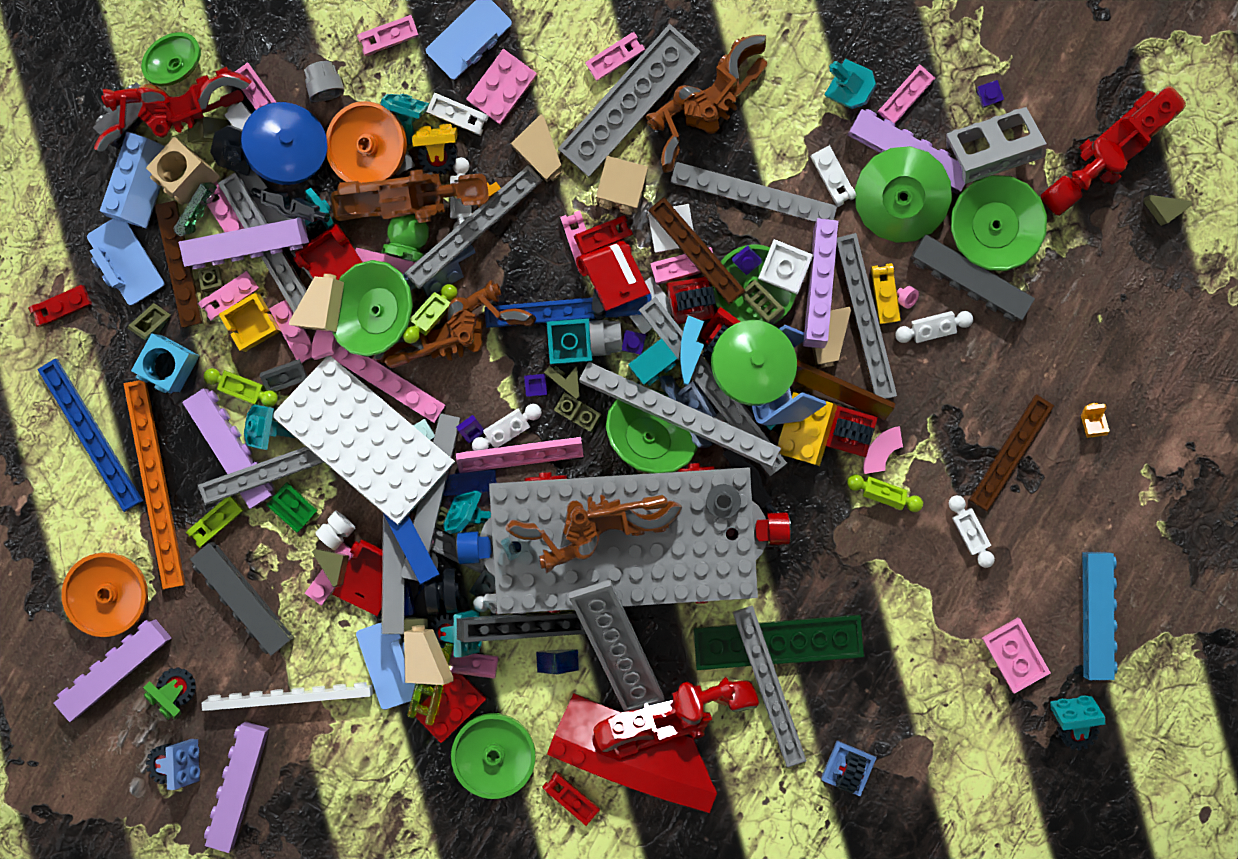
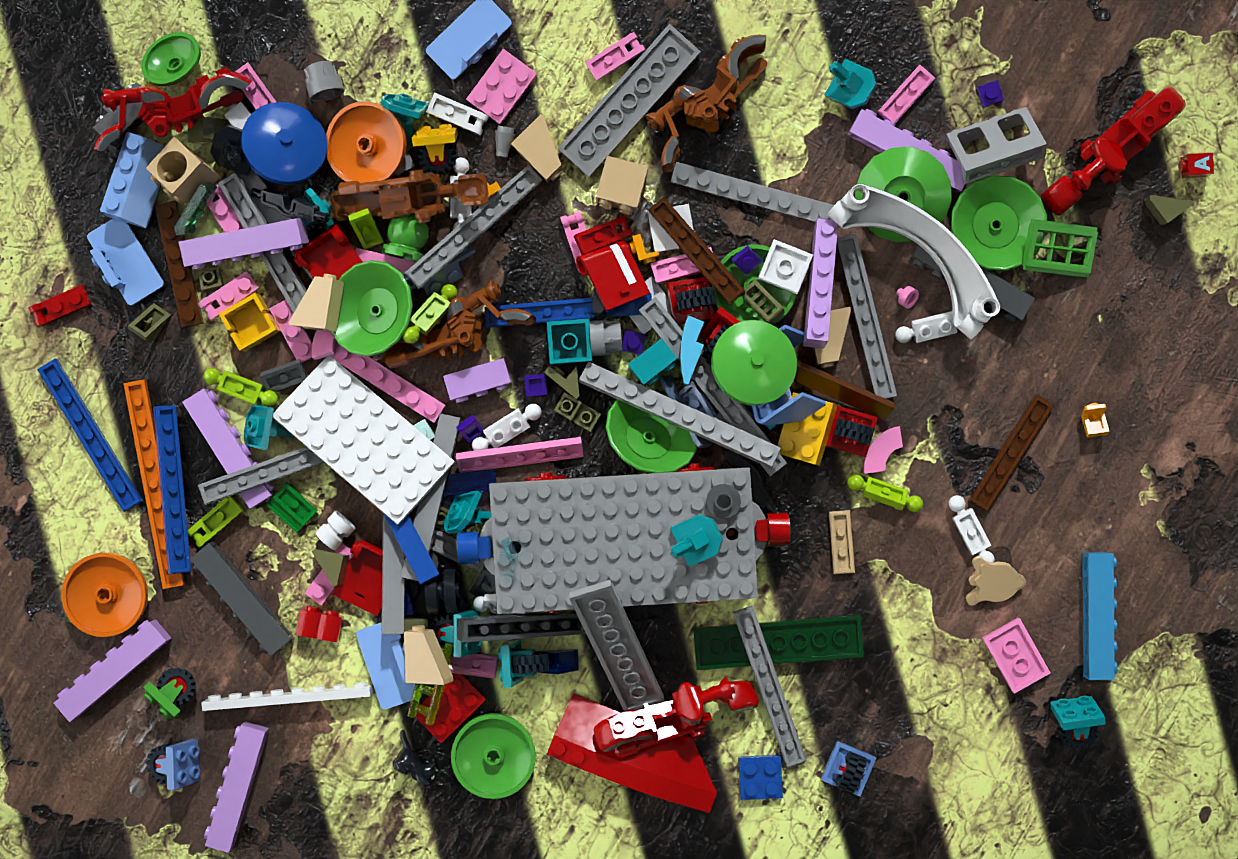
medium azure brick [131,334,200,394] -> none
bright pink plate [357,15,419,56] -> none
dark orange piece [506,495,682,574] -> none
red plate [542,771,600,826] -> none
white plate [810,145,856,207] -> none
yellow plate [871,263,901,324] -> none
none -> blue tile [153,405,191,574]
none -> red brick [296,606,344,642]
none -> lime plate [348,208,384,250]
none -> black animal [392,730,436,787]
none -> lavender brick [443,358,512,403]
none -> light grey cone [495,126,516,157]
none -> plate [498,639,550,688]
none -> light orange bracket [629,234,659,265]
none -> teal piece [670,514,723,567]
none -> blue plate [738,755,783,800]
none -> white panel [827,184,1000,339]
none -> tan tile [828,510,855,574]
none -> tan tile [966,556,1026,605]
none -> bright green piece [1022,219,1098,277]
none -> red brick [1178,153,1214,178]

